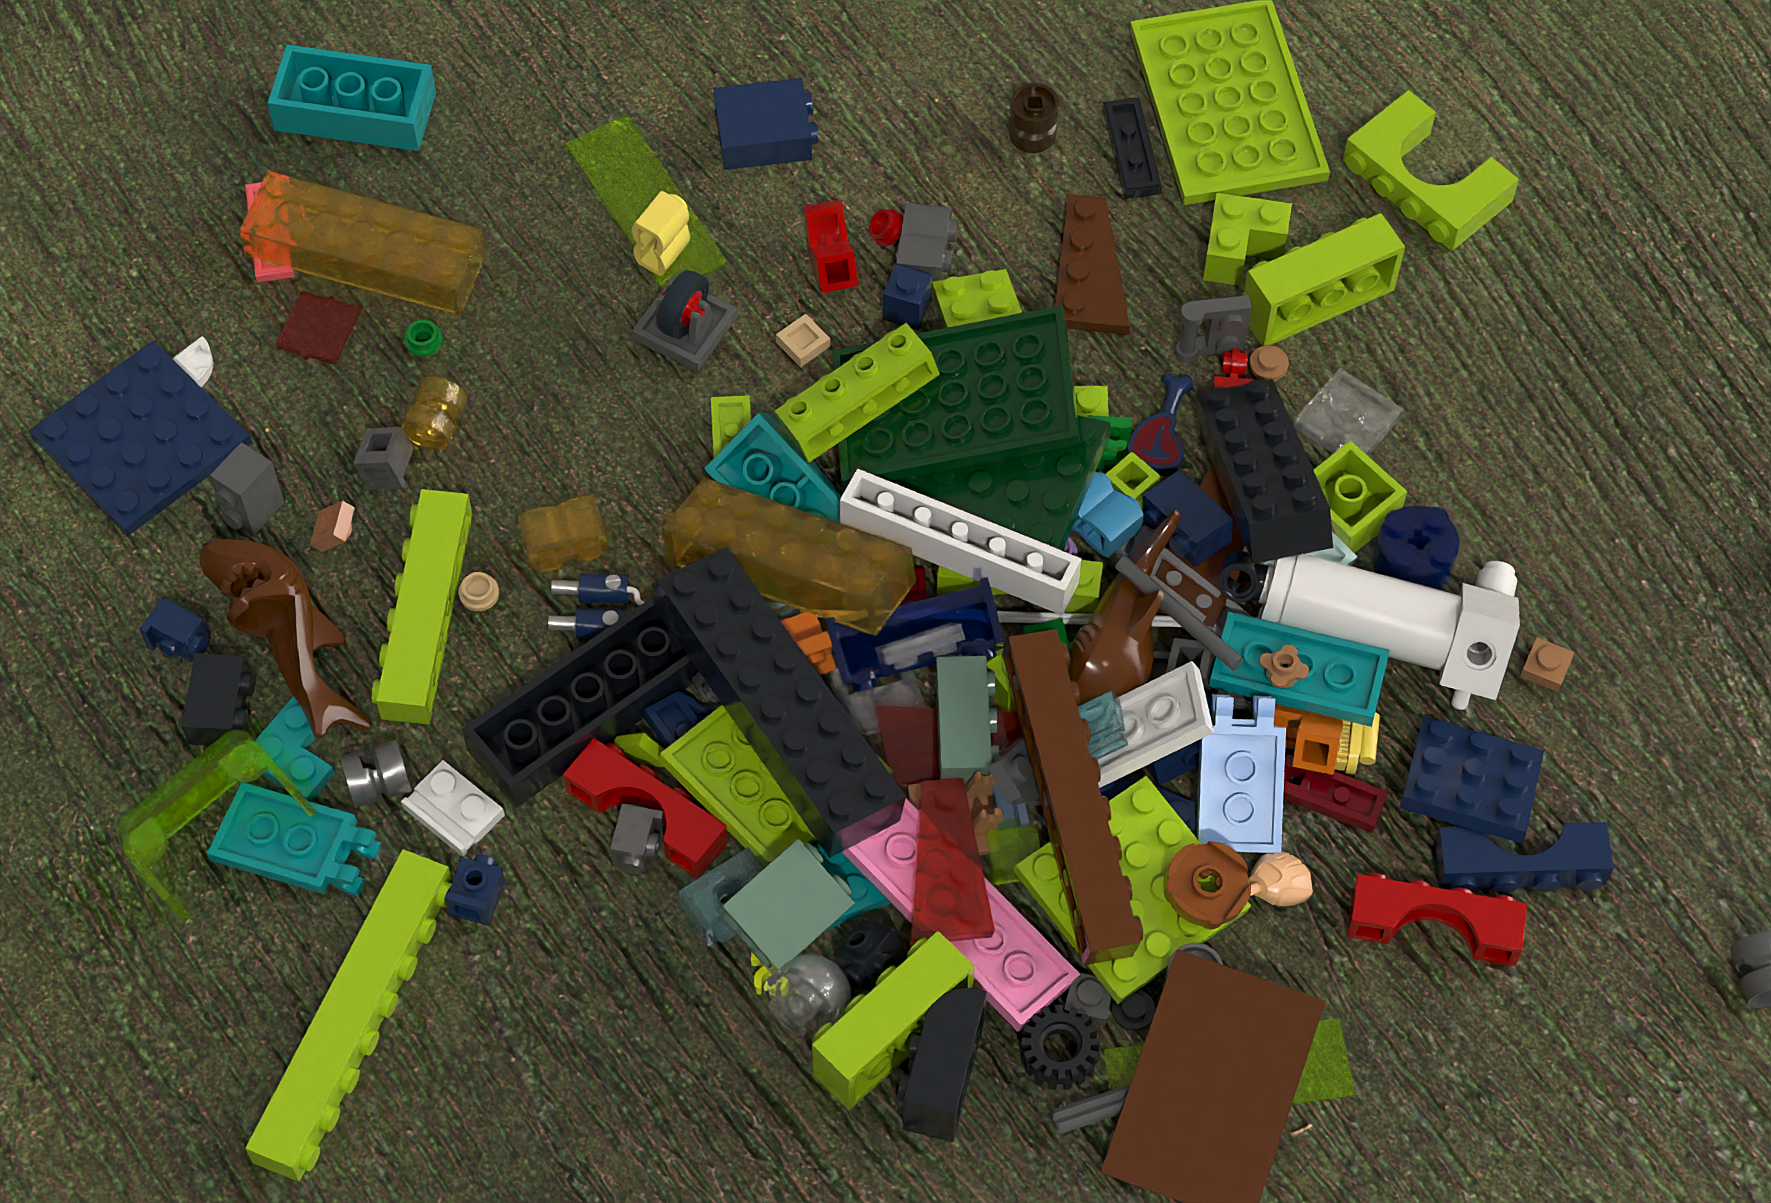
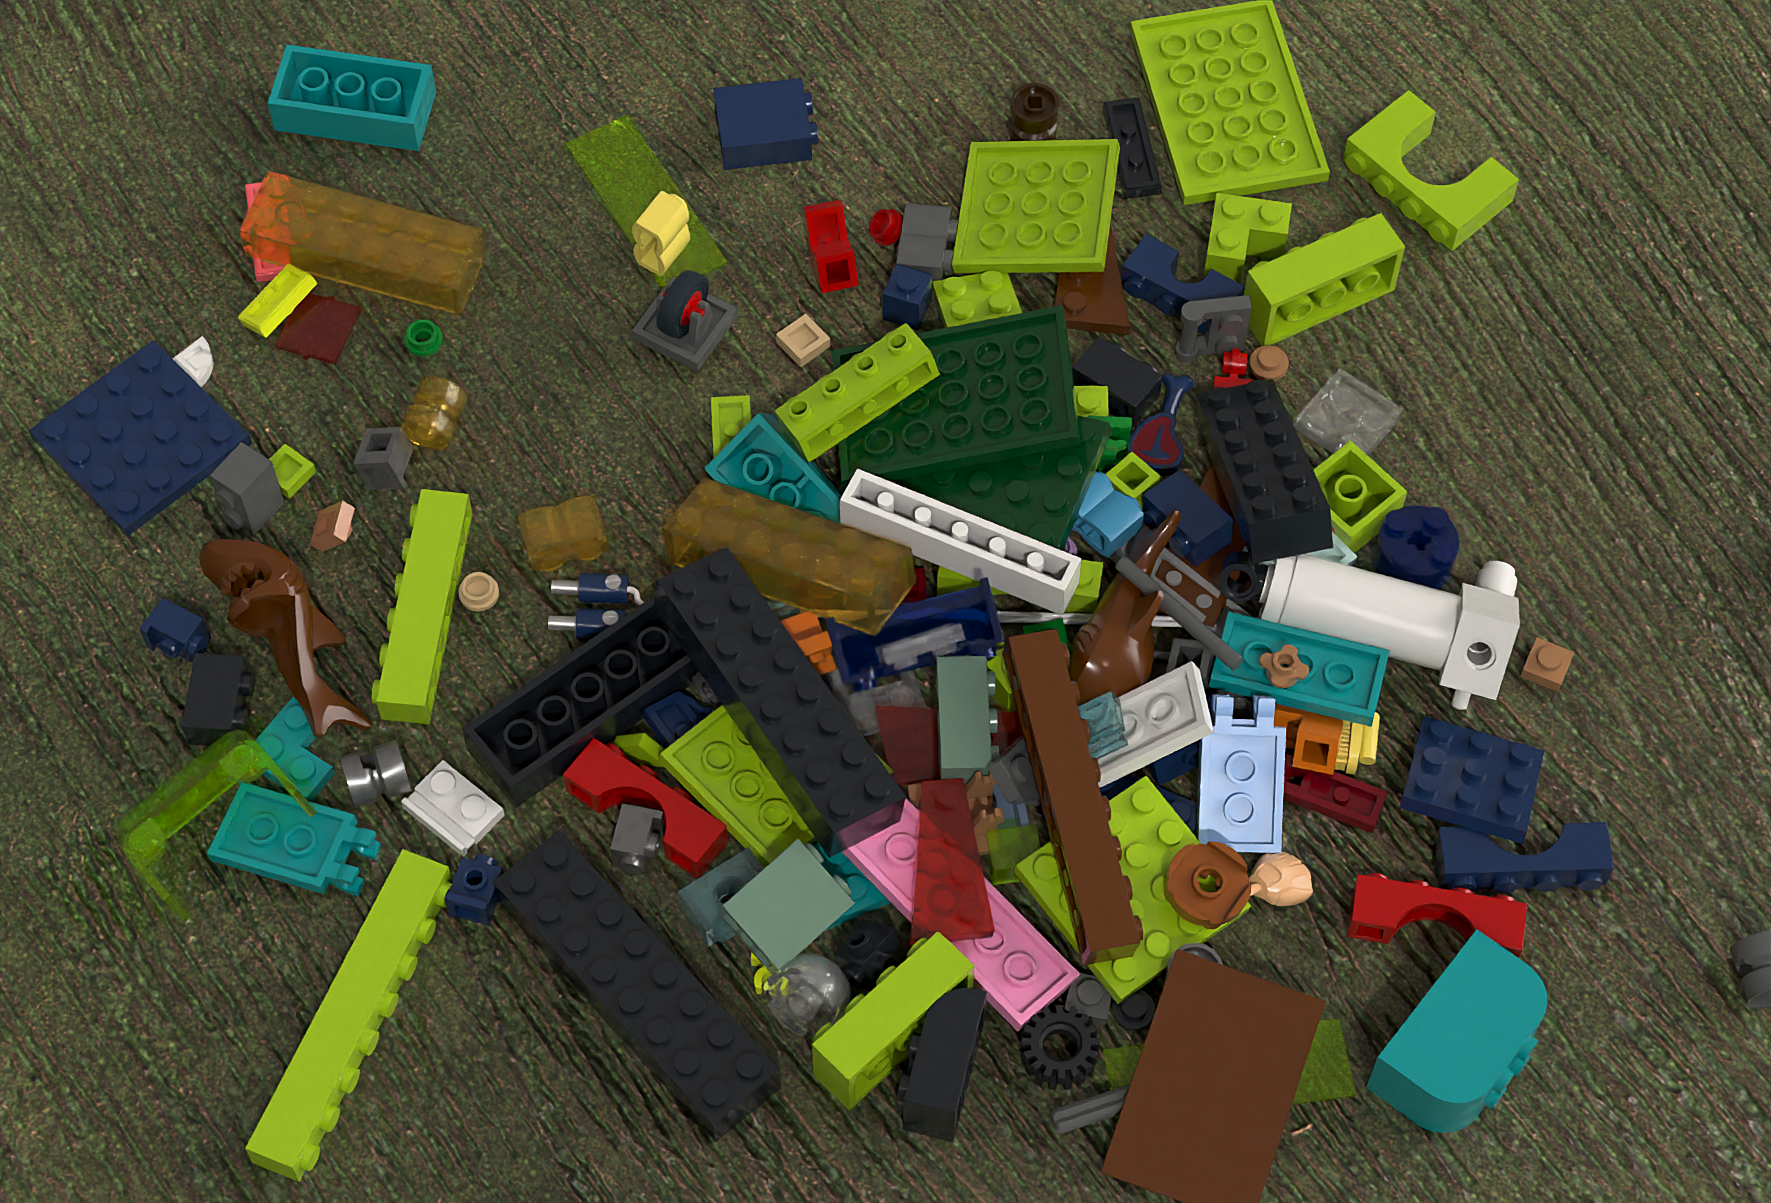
none -> neon yellow plate [237,263,318,338]
none -> lime plate [269,444,316,499]
none -> black brick [493,831,781,1143]
none -> lime plate [952,139,1120,273]
none -> black brick [1072,336,1163,428]
none -> dark blue arch [1121,234,1245,334]
none -> teal brick [1366,929,1547,1133]

